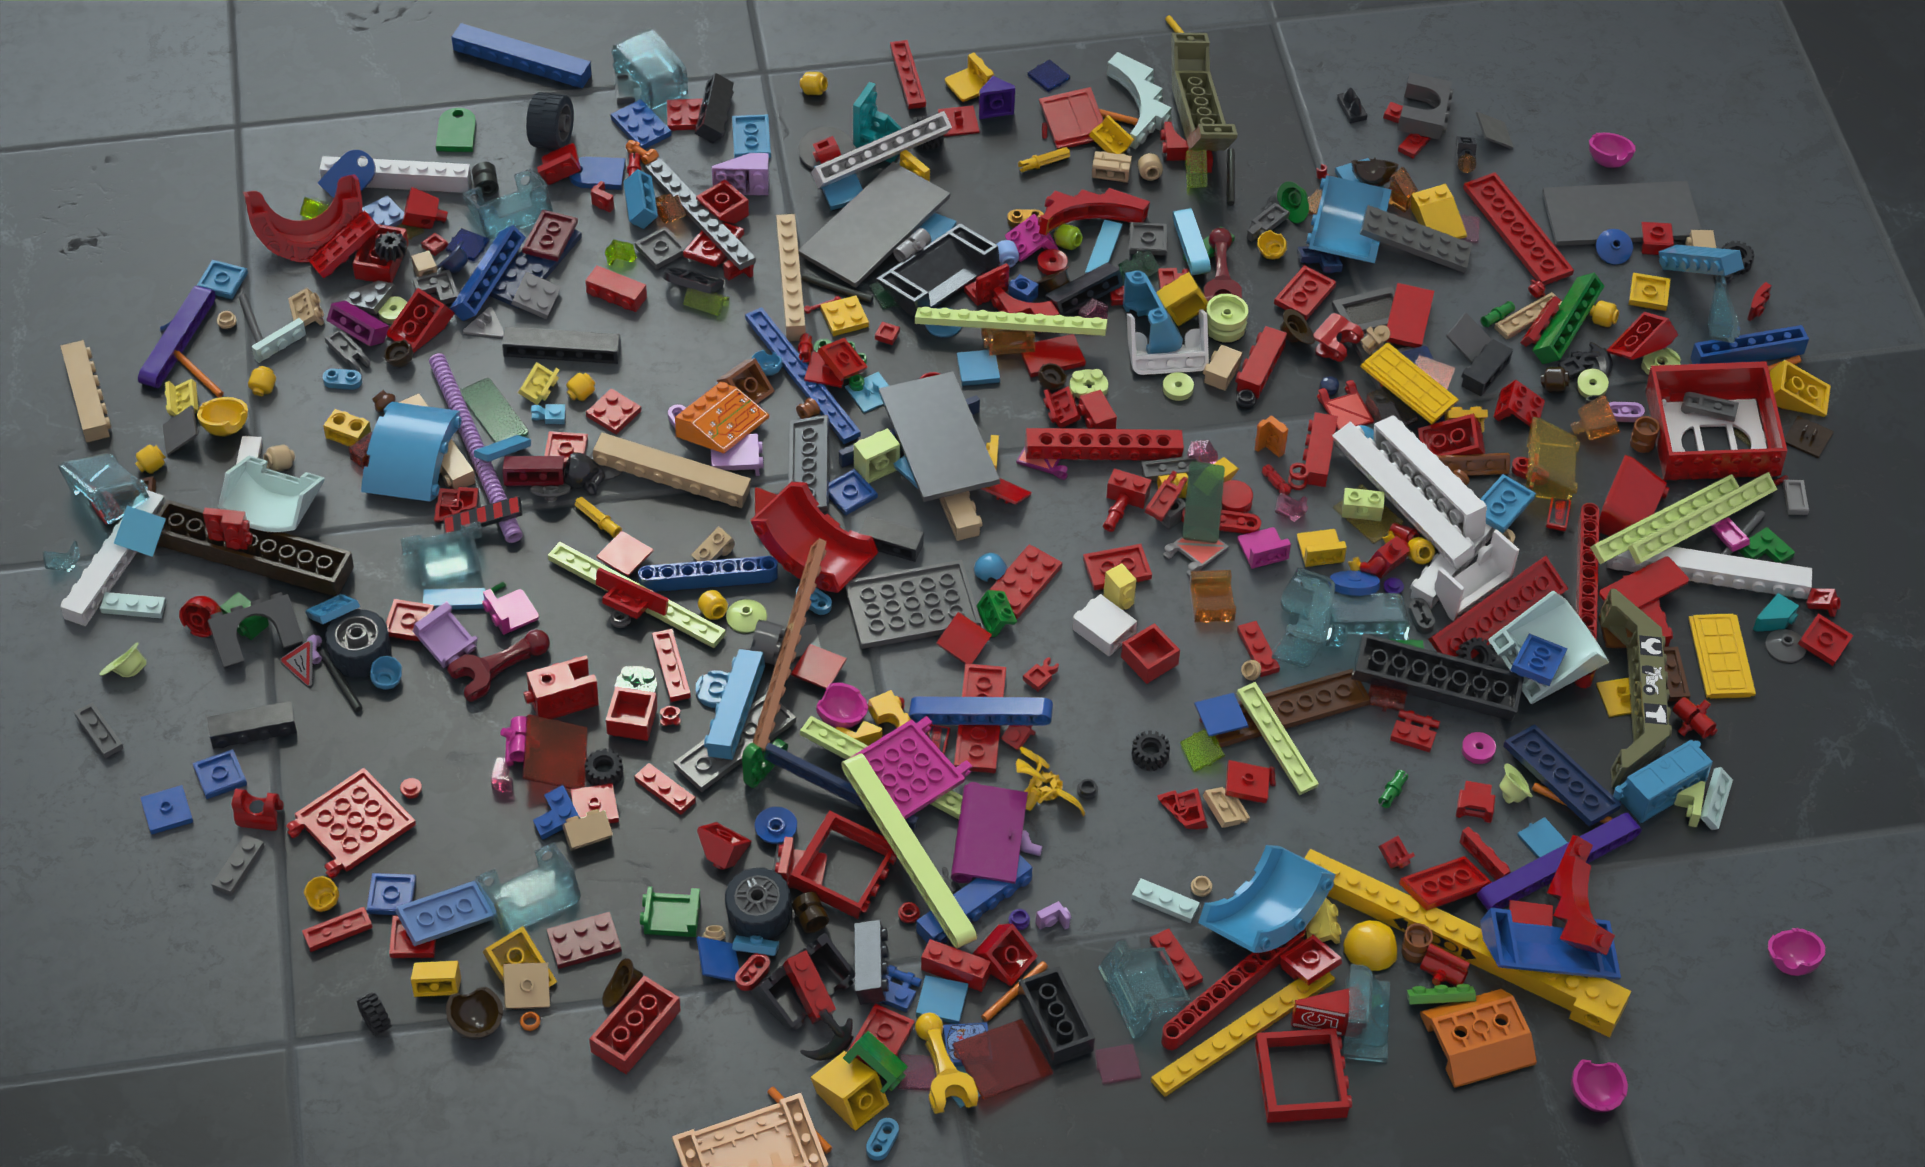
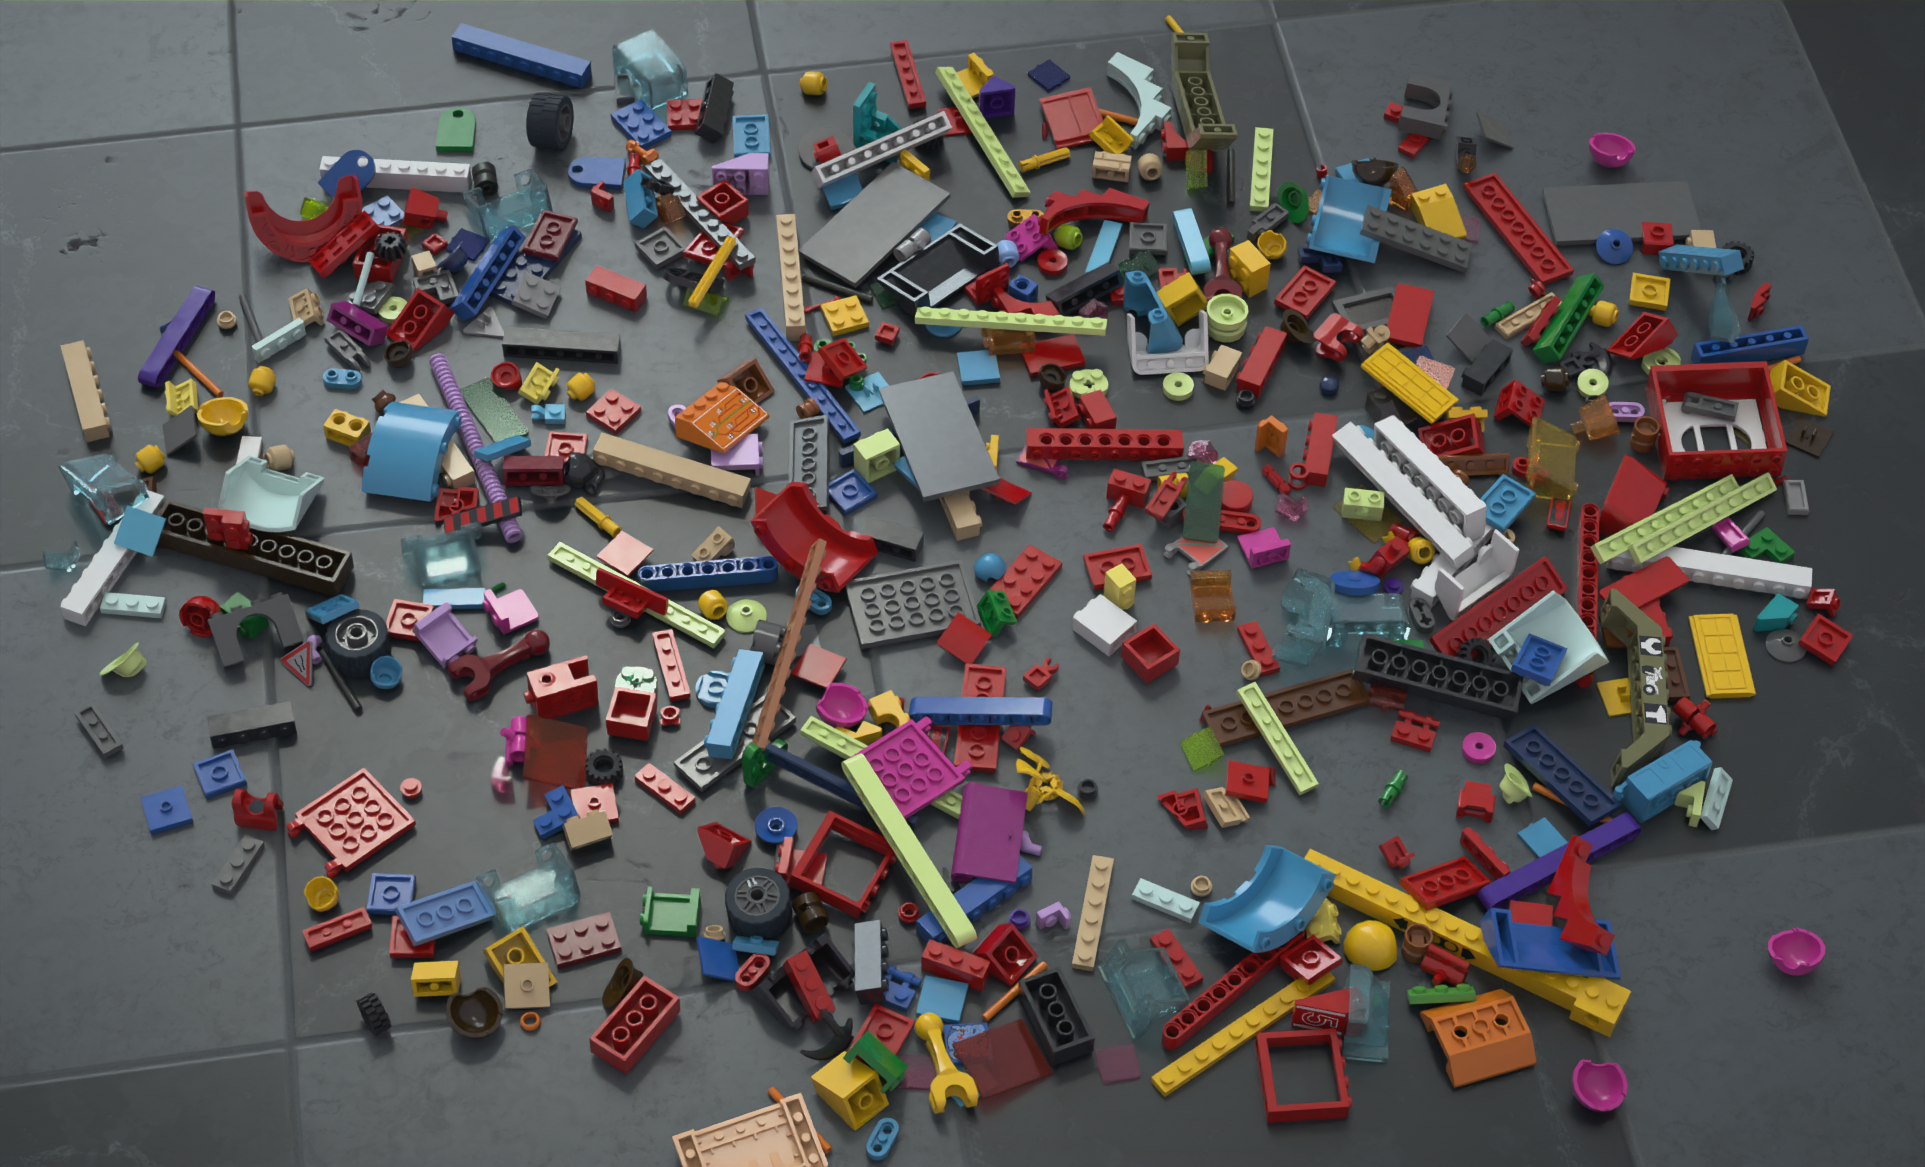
dark azure tile [197,260,248,299] -> none
red bracket [537,143,581,185] -> none
clear neon green bracket [605,239,637,265] -> none
dark azure hair [752,350,783,376] -> none
dark brown piece [1033,266,1071,293] -> none
black tyre [1132,730,1170,771] -> none
blue piece [1194,693,1248,737] -> none
yellow bracket [1297,529,1347,567] -> none
flag [1317,380,1374,431] -> none
black tile [1337,87,1367,123] -> none
none -> light aqua bar [352,252,375,307]
none -> red piece [491,362,523,390]
none -> black plate [640,177,675,195]
none -> yellow axle [688,236,736,308]
none -> yellowish green plate [935,67,1030,198]
none -> tan plate [1072,855,1114,971]
none -> yellow piece [1228,240,1271,298]
none -> yellowish green plate [1249,127,1274,212]

